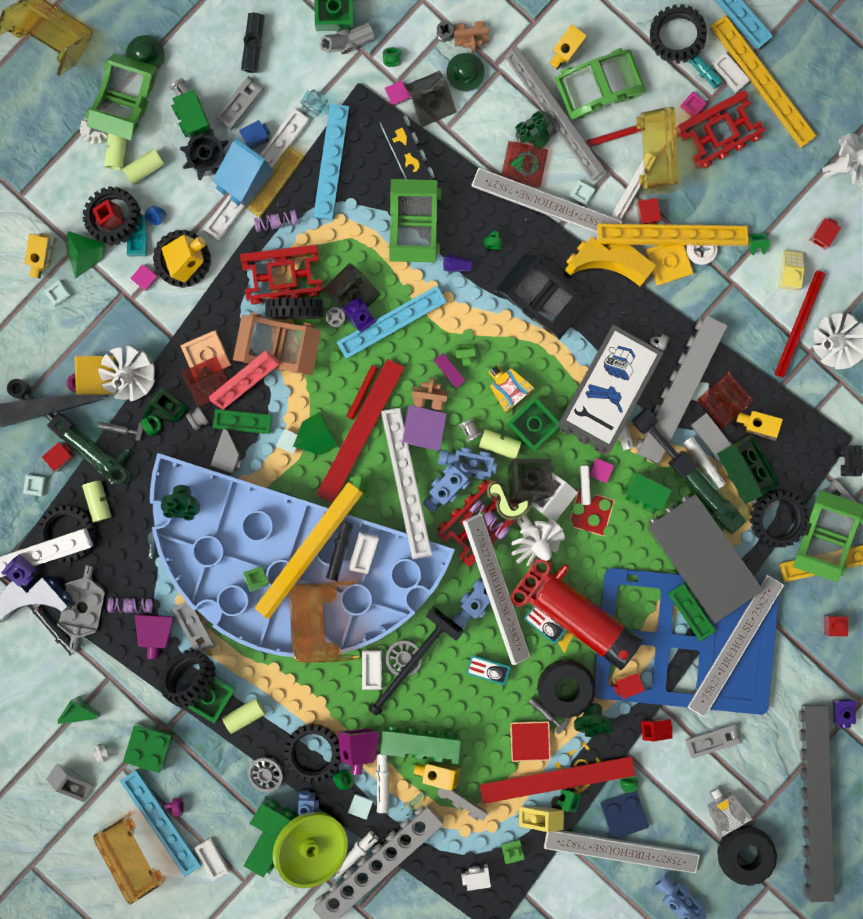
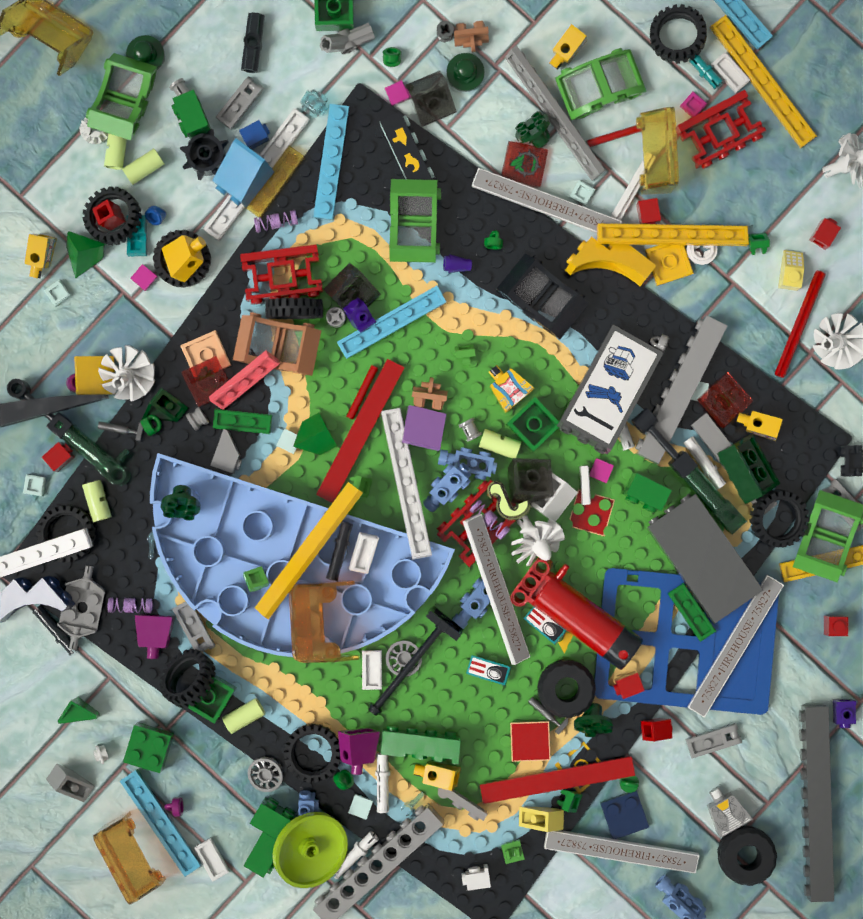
dark purple brick [1,554,37,587] -> none
magenta piece [433,353,466,389] -> none

